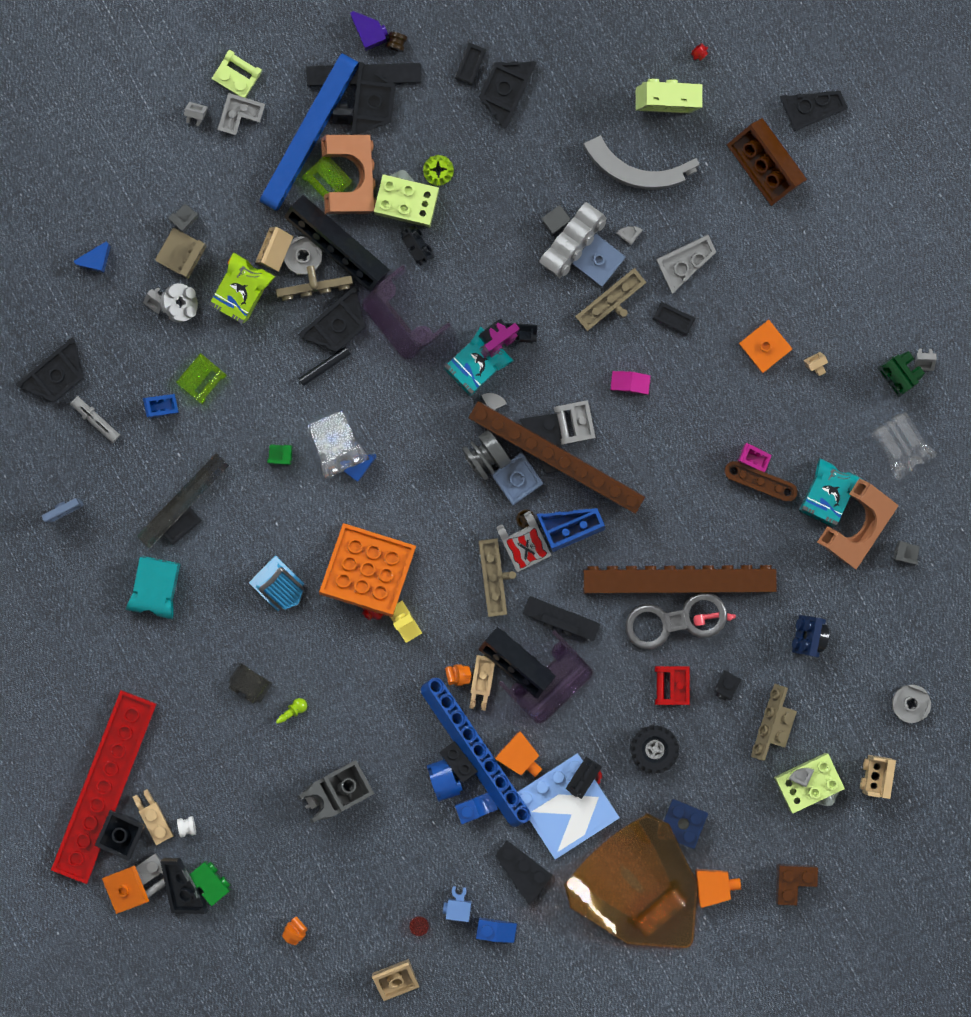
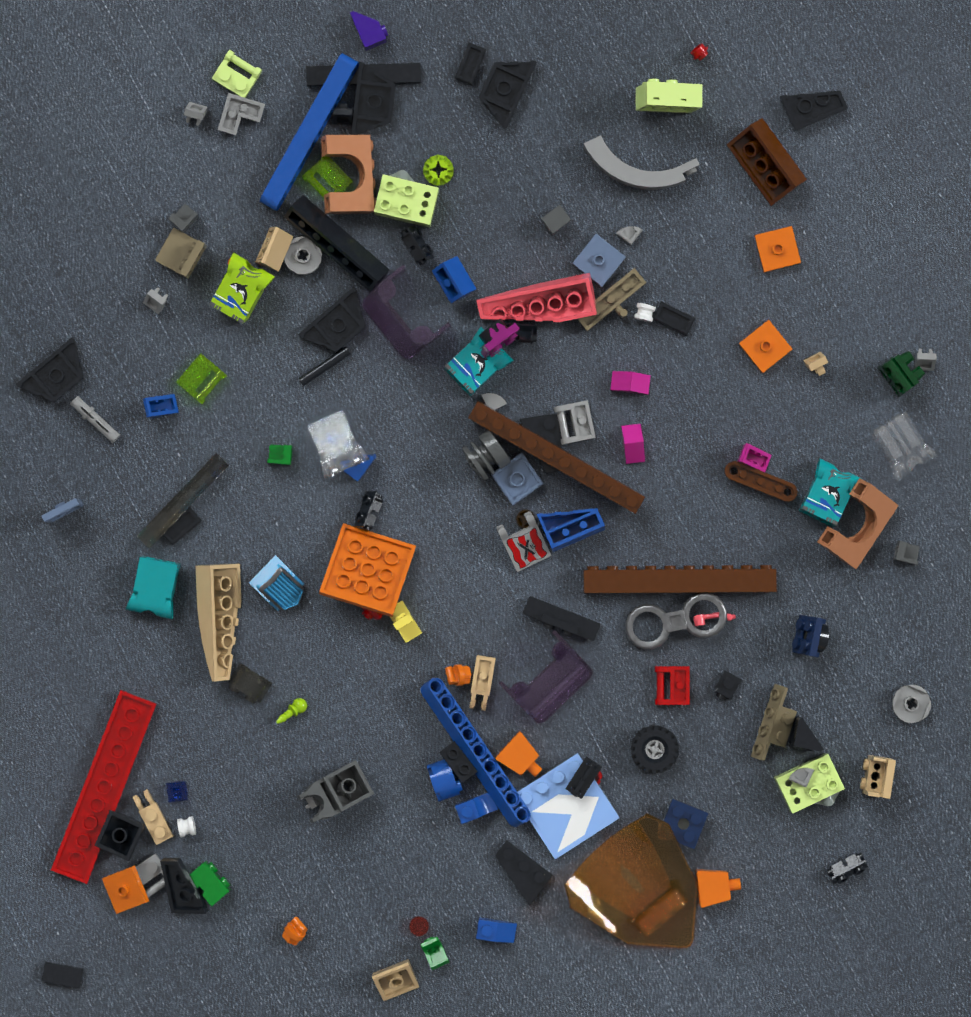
blue slope [74,241,111,273] -> none
light grey plate [160,284,198,323] -> none
dark tan plate [276,266,353,301] -> none
dark brown wheel [385,32,408,52] -> none
medium blue brick [443,886,471,922] -> none
black brick [478,627,556,699] -> none
dark tan plate [479,538,516,617] -> none
light grey brick [539,202,607,279] -> none
light grey wing [656,235,716,294] -> none
reddish brown brick [776,864,818,905] -> none
none -> black tile [42,961,84,988]
none -> clear blue tile [166,781,188,802]
none -> tan wedge [196,564,241,682]
none -> black hinge [354,491,383,532]
none -> bracket [420,937,450,970]
none -> blue brick [432,256,476,304]
none -> coral wedge [476,273,597,322]
none -> dark pink slope [621,424,645,464]
none -> white wheel [634,303,656,323]
none -> orange plate [754,226,801,273]
none -> black slope [790,716,824,752]
none -> hinge [827,853,868,884]

